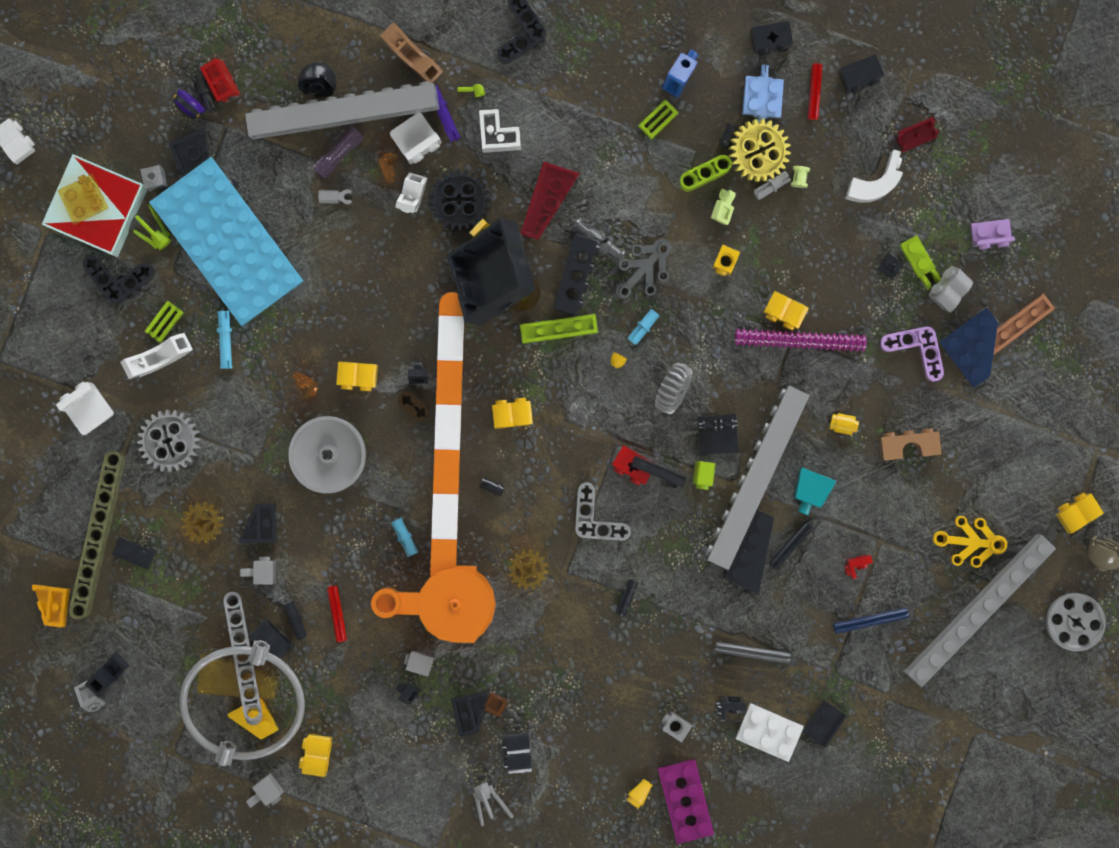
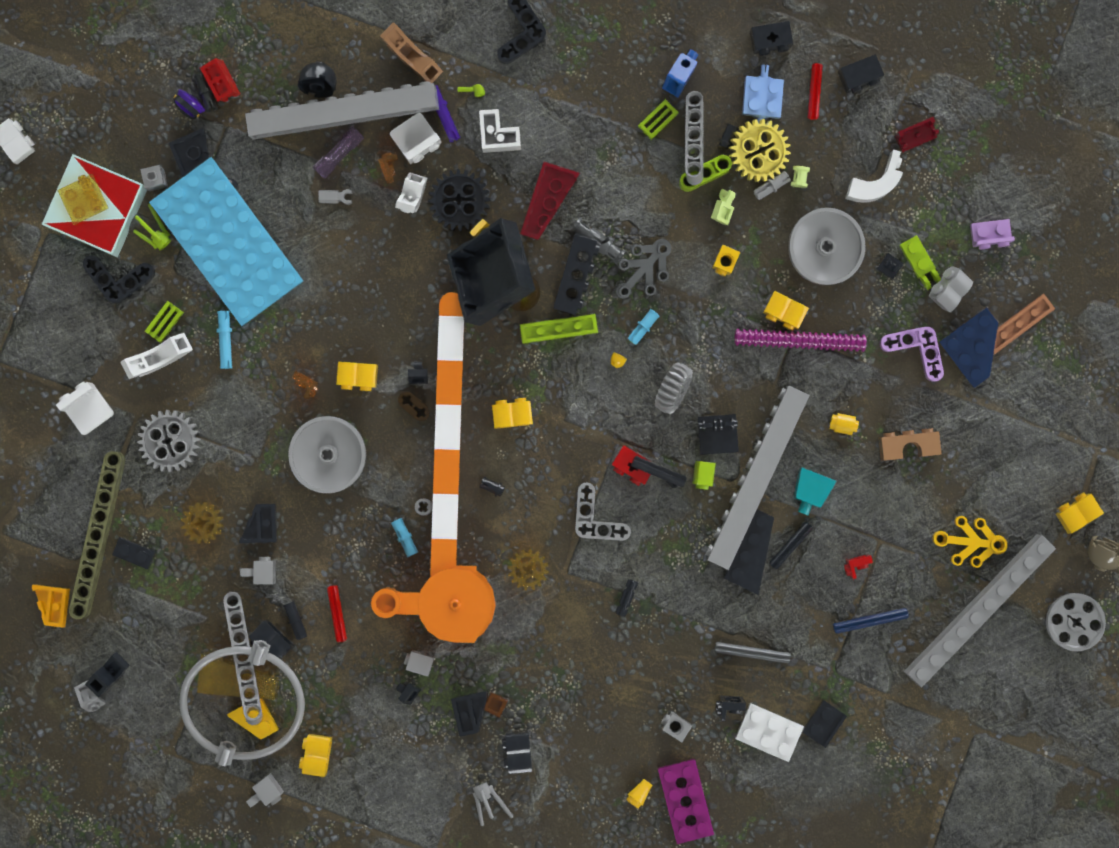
none -> light grey bush [415,498,433,516]
none -> light grey beam [685,91,704,185]
none -> light grey dish [788,208,865,285]

